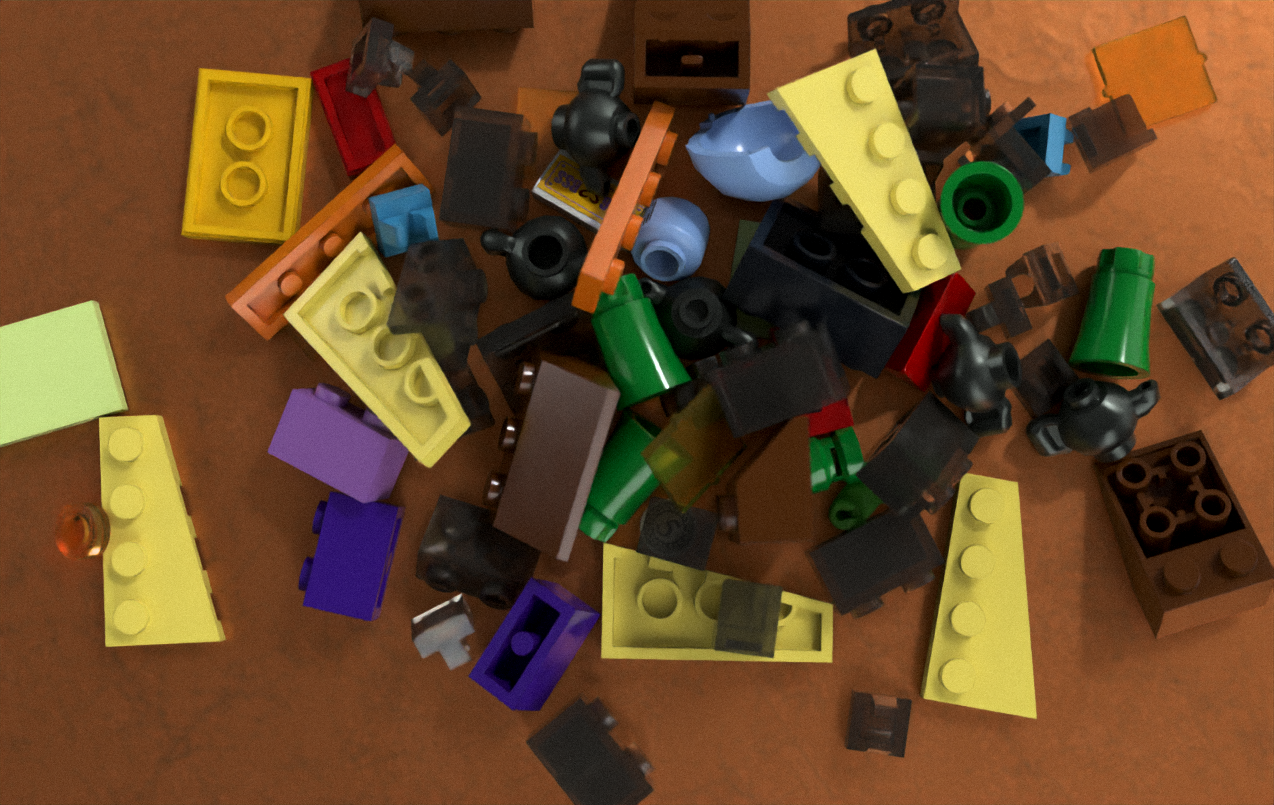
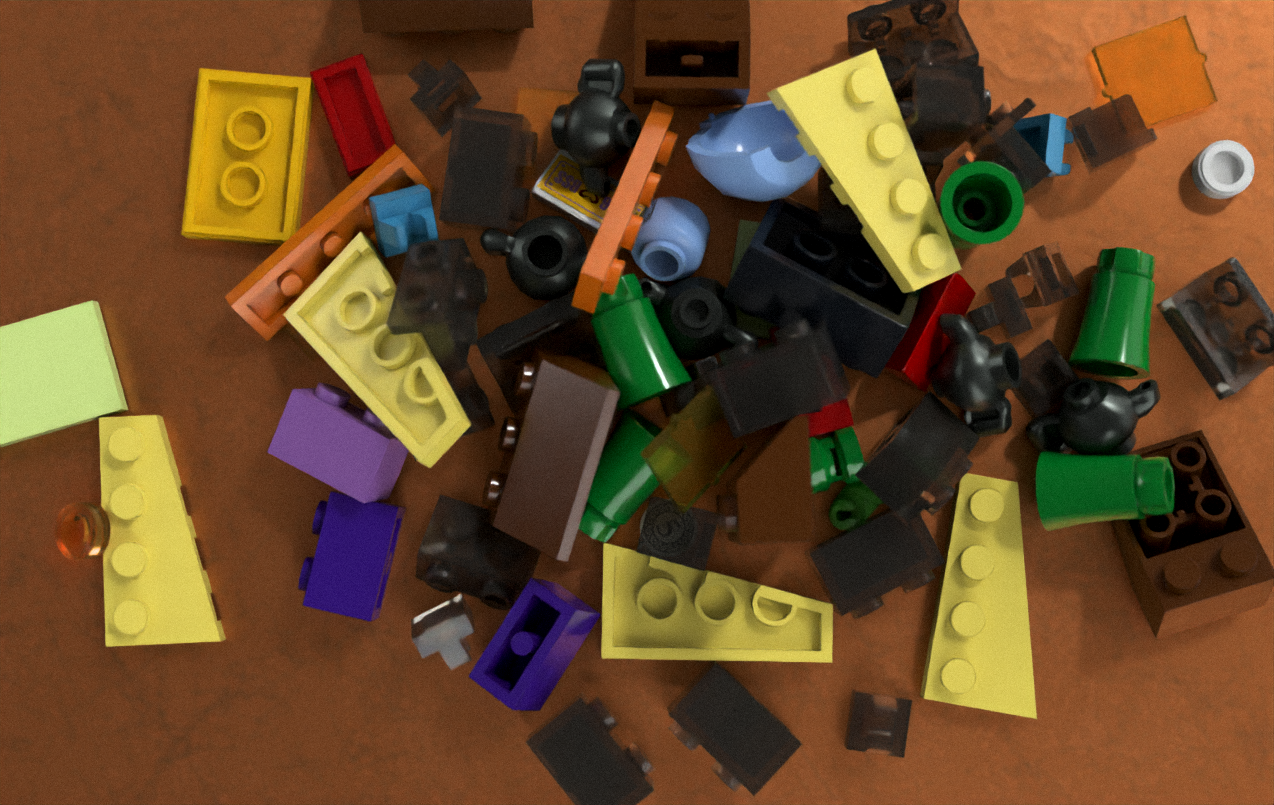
clear smoke tile [345,17,415,98] -> none
clear smoke panel [711,579,783,658] -> none
none -> clear smoke brick [667,661,802,796]
none -> green plant [1036,451,1175,531]
none -> white tile [1192,140,1254,199]

